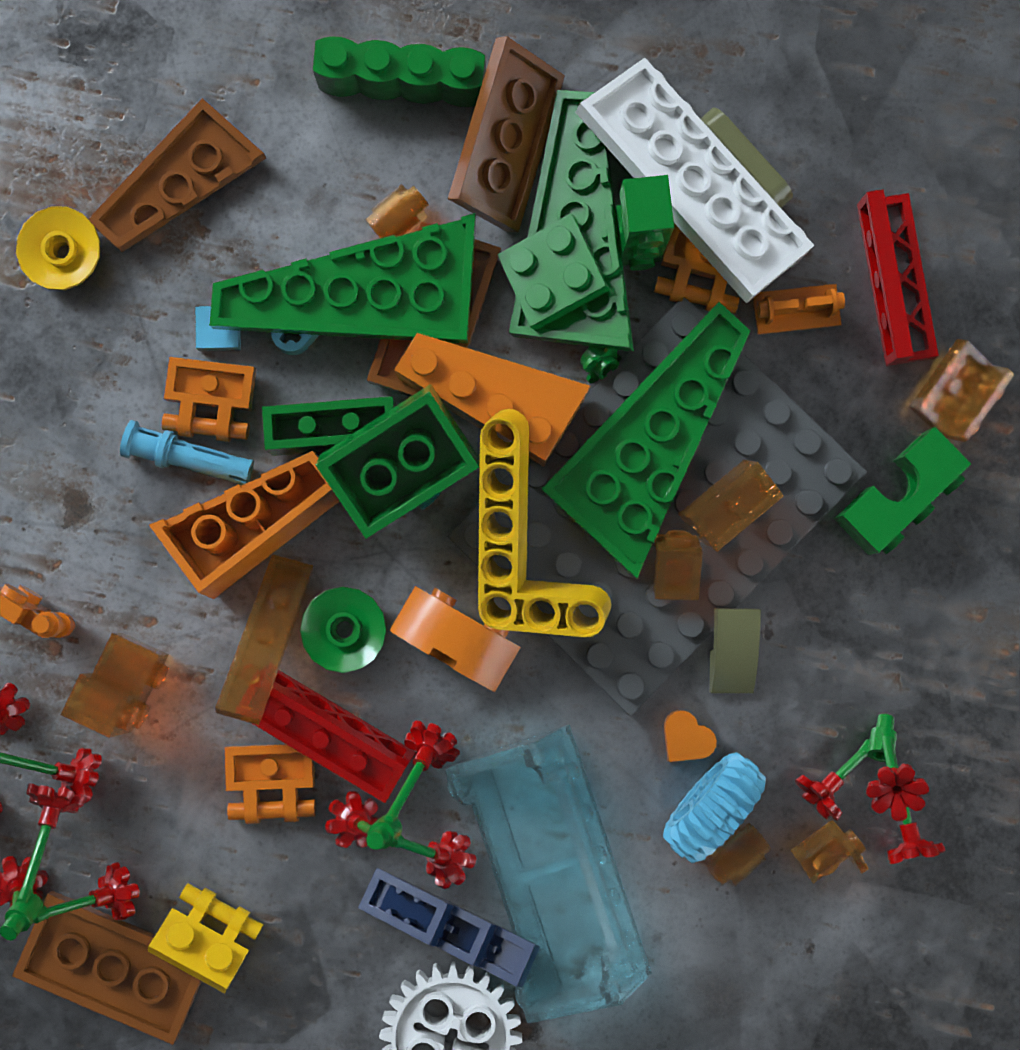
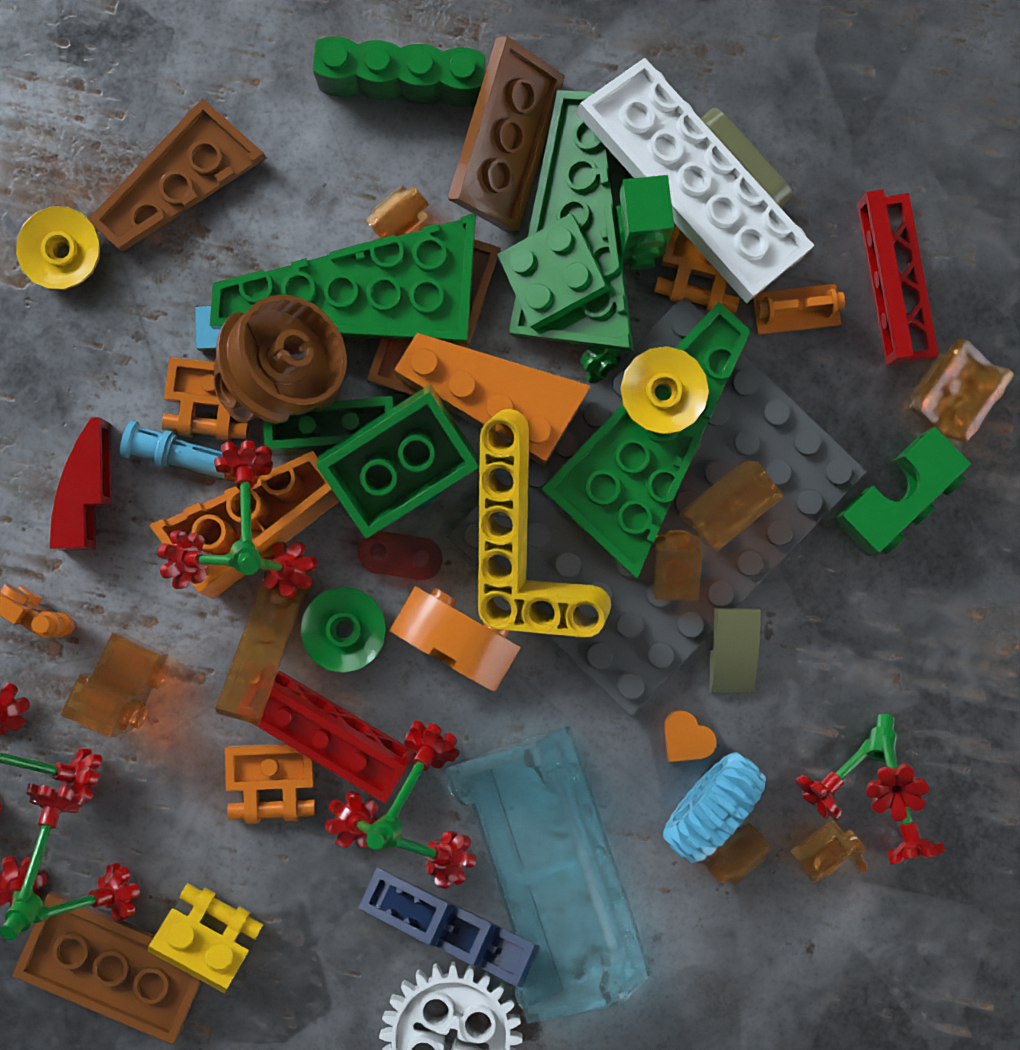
none -> red slope [50,417,112,551]
none -> red plant [157,441,317,598]
none -> dark orange piece [213,295,347,424]
none -> clear red plate [358,531,443,581]
none -> yellow dish [620,346,709,434]

